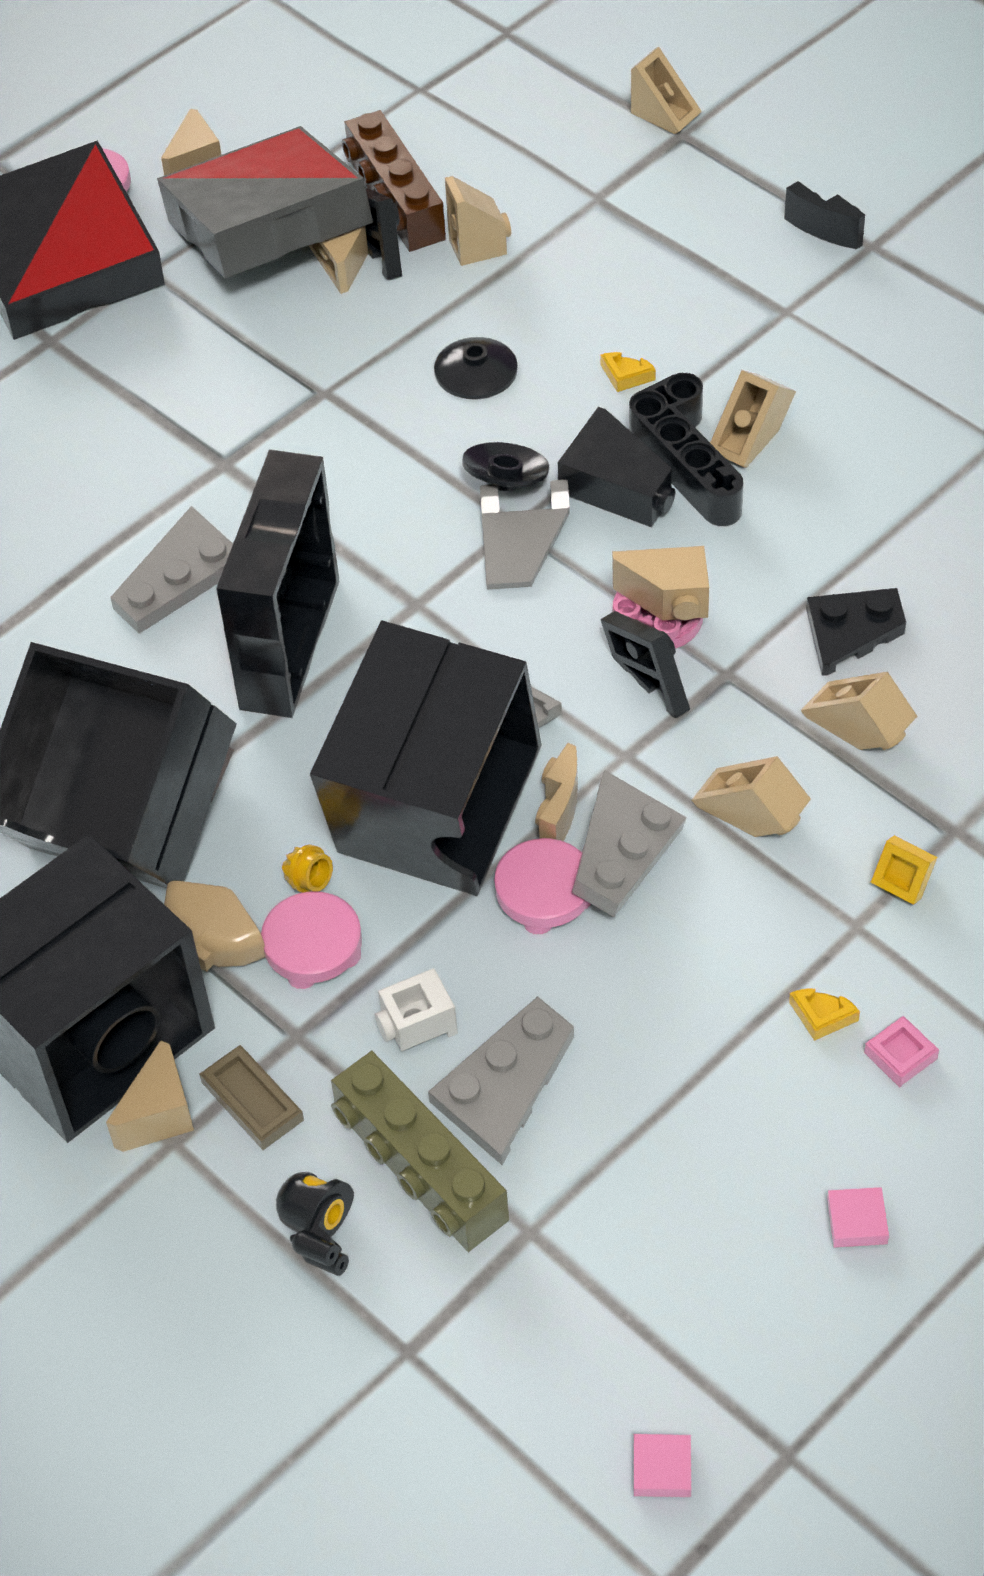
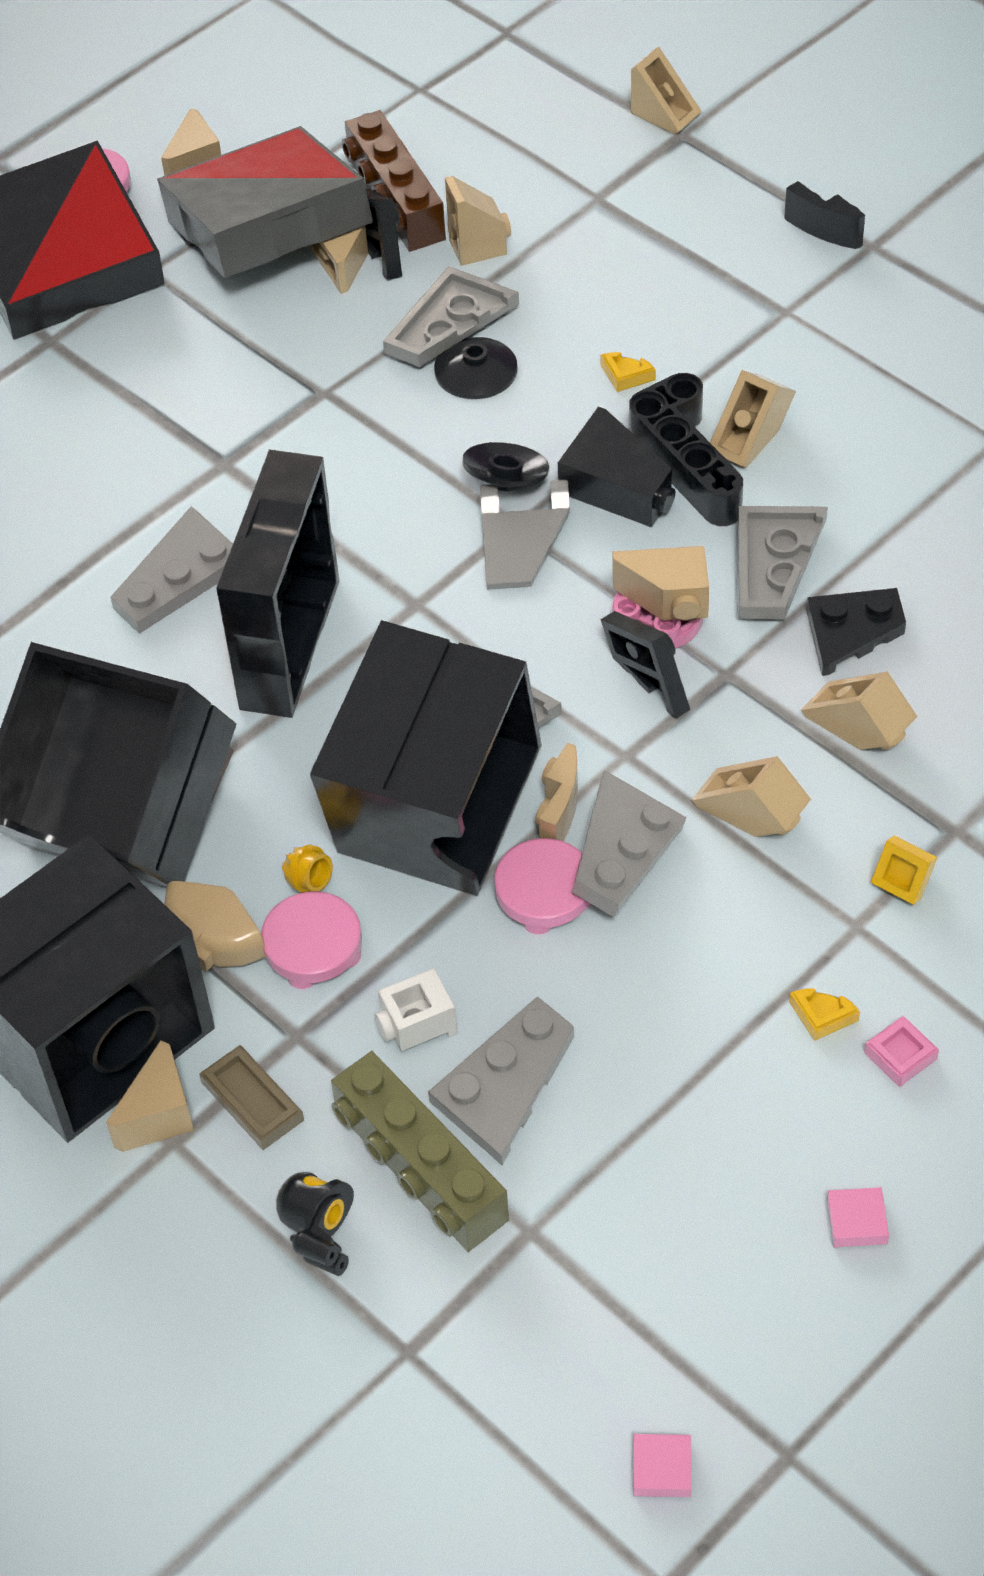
none -> light grey wing [383,266,519,367]
none -> light grey wing [738,506,828,619]

